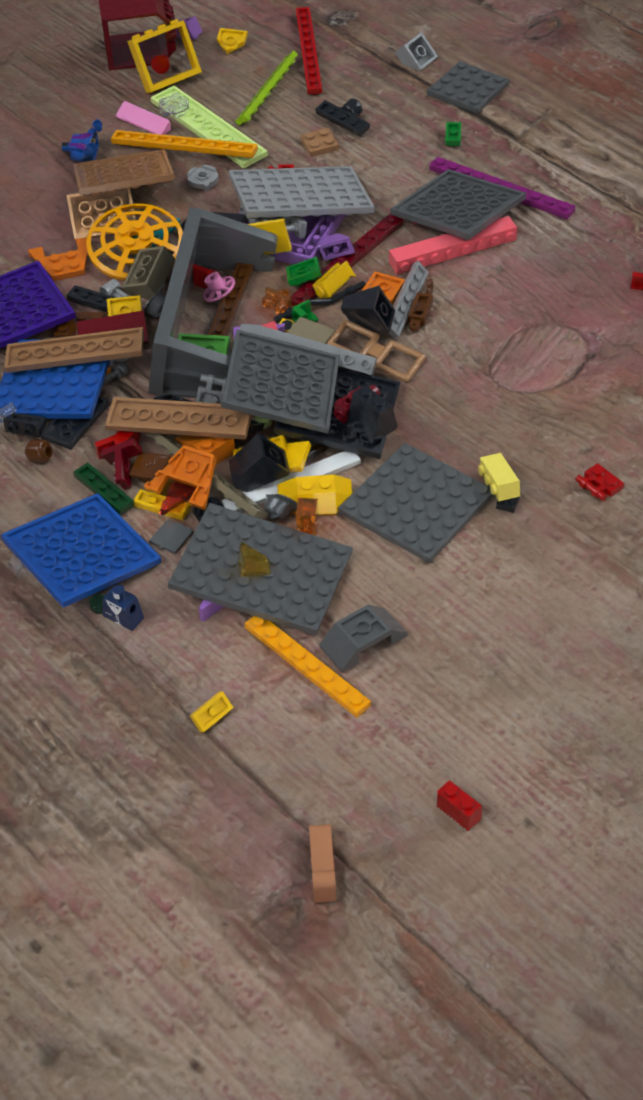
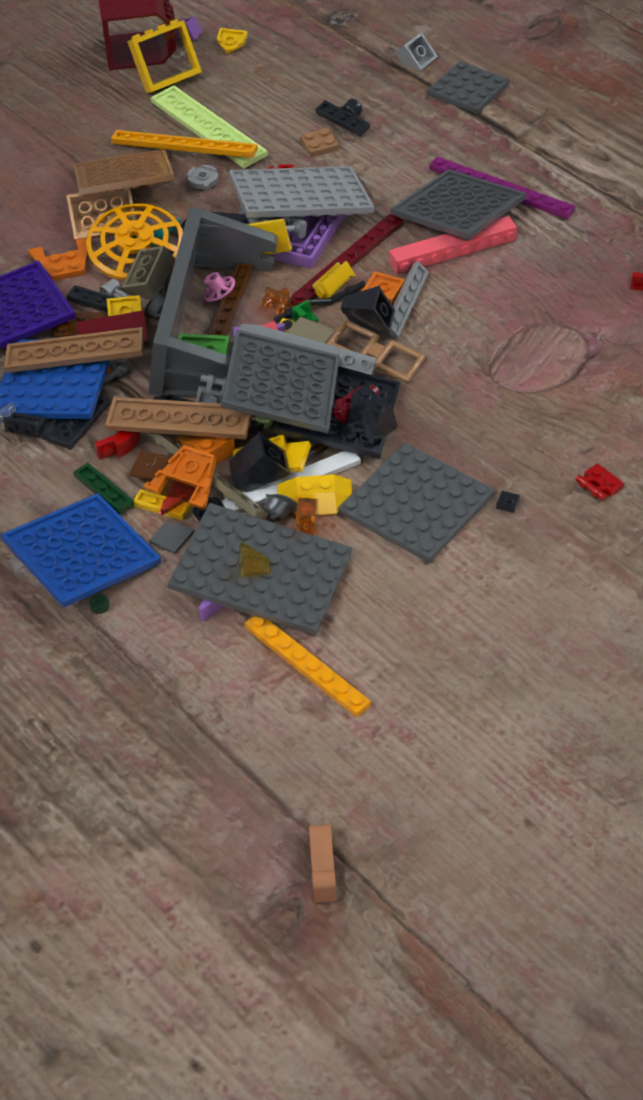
reddish brown head [25,439,53,463] -> none
blue torso [62,119,102,162] -> none
dark red bracket [101,439,142,490] -> none
dark blue torso [102,585,144,631] -> none
bright pink slope [116,101,171,135] -> none
red piece [151,54,170,74] -> none
clear plate [159,93,189,118] -> none
yellow plate [189,691,234,732] -> none
red slope [193,264,221,289] -> none
lime plate [235,50,298,126] -> none
green plate [286,256,321,287] -> none
red plate [296,7,322,95] -> none
medium lavender slope [319,233,355,261] -> none
dark grey slope [319,605,408,673] -> none
reddish brown piece [408,279,433,332] -> none
red brick [437,780,483,831] -> none
green plate [445,122,461,146] -> none
light yellow brick [478,453,520,501] -> none

